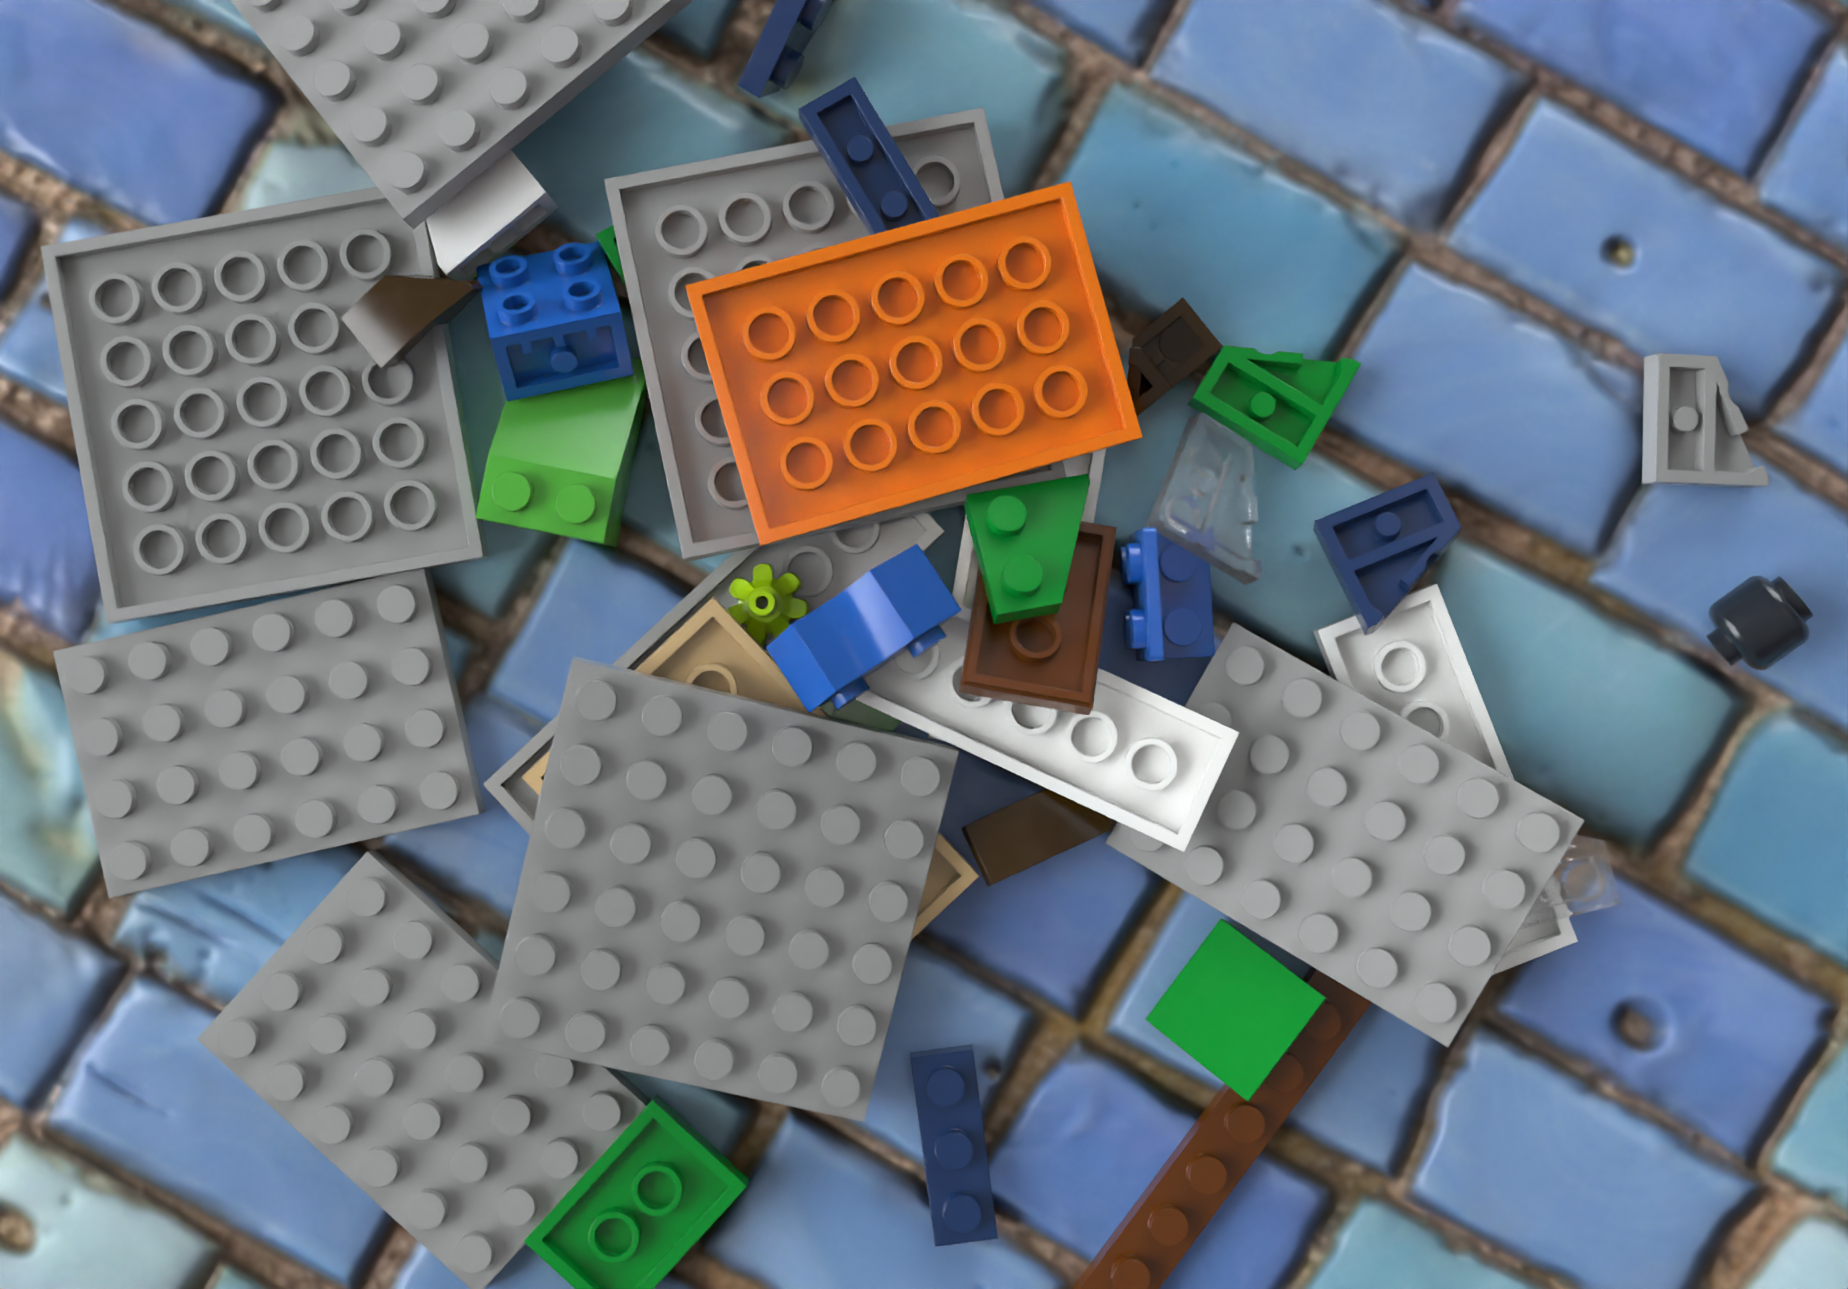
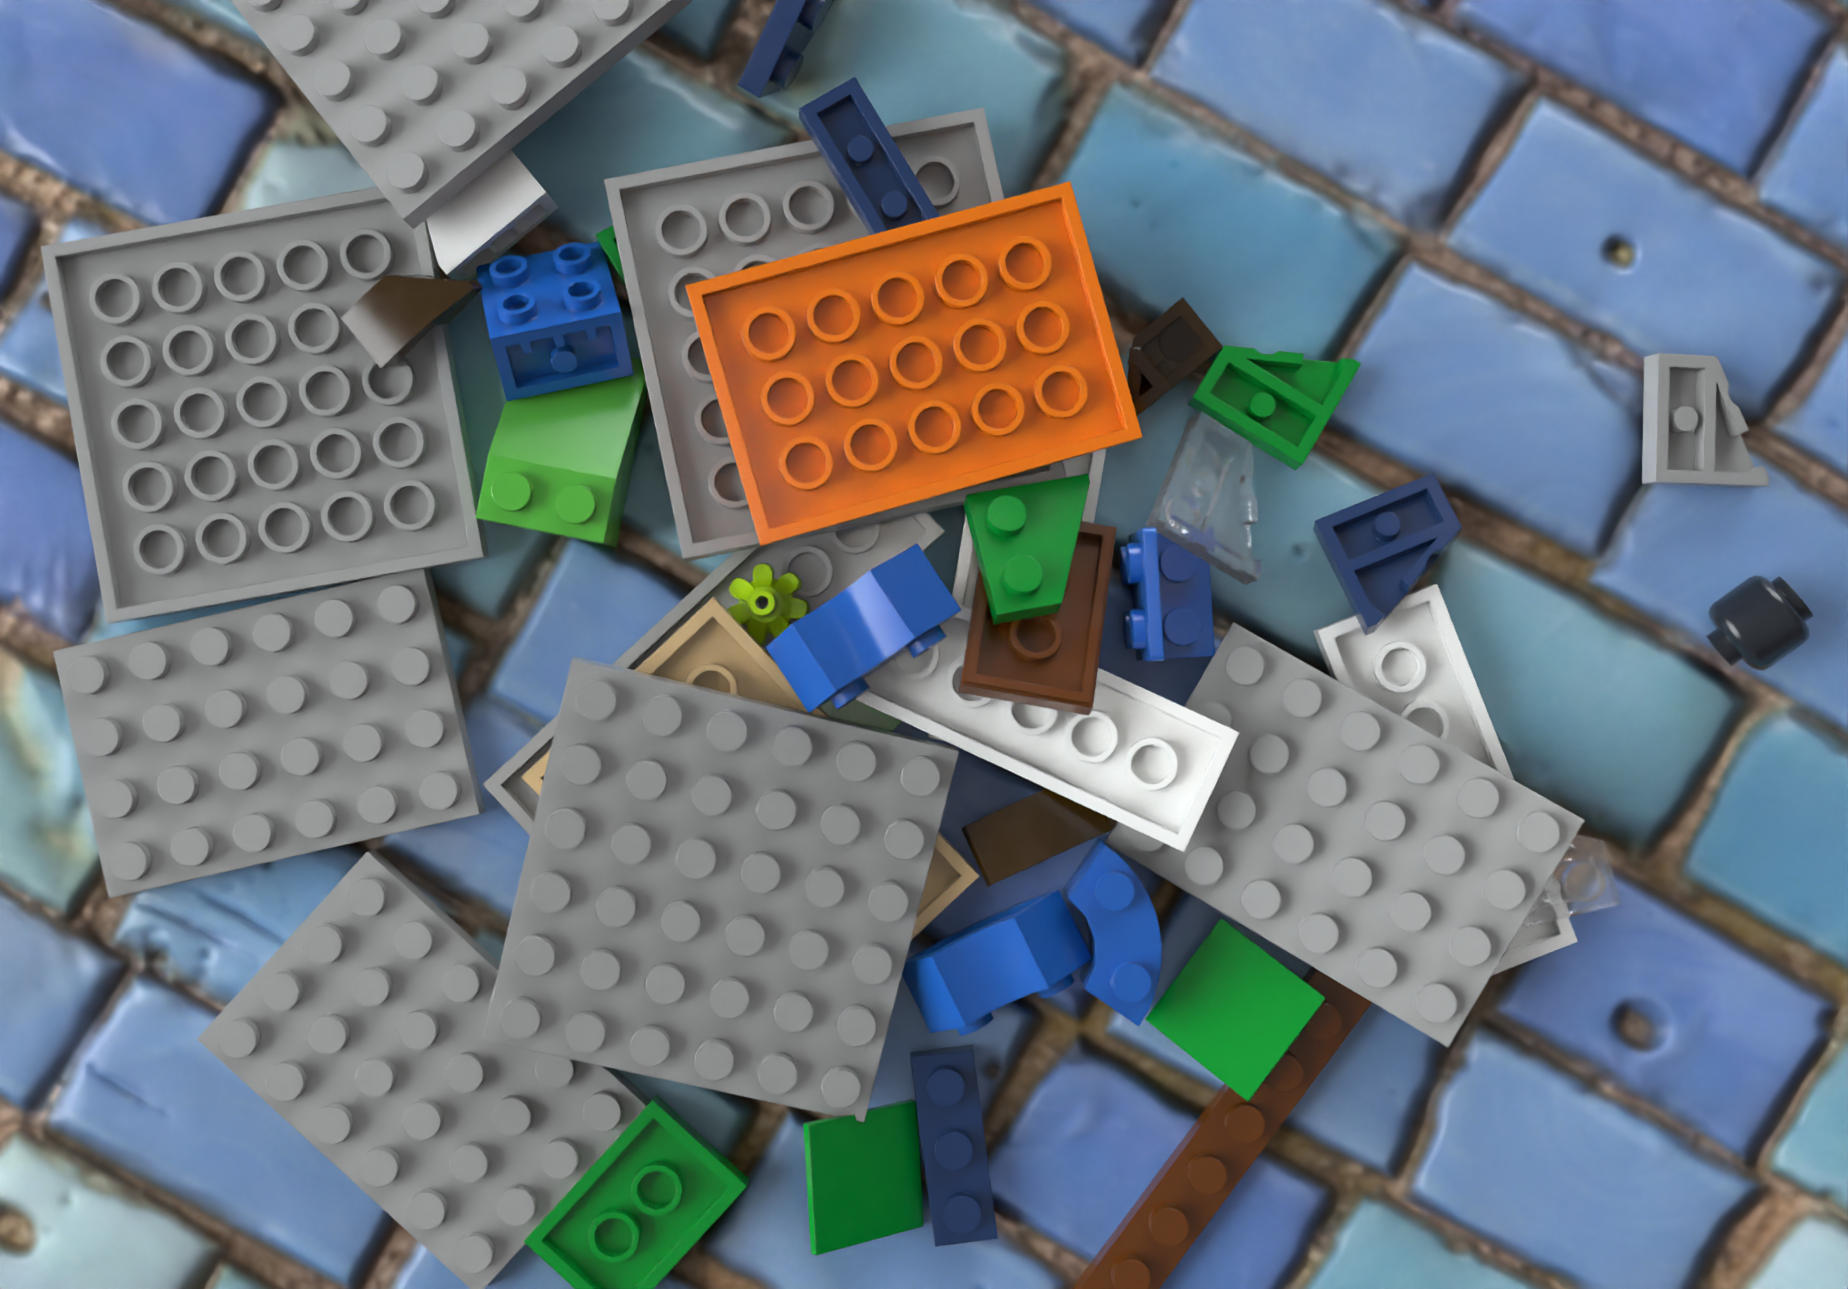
none -> green piece [803,1099,924,1256]
none -> blue brick [902,890,1093,1036]
none -> blue brick [1063,837,1162,1026]

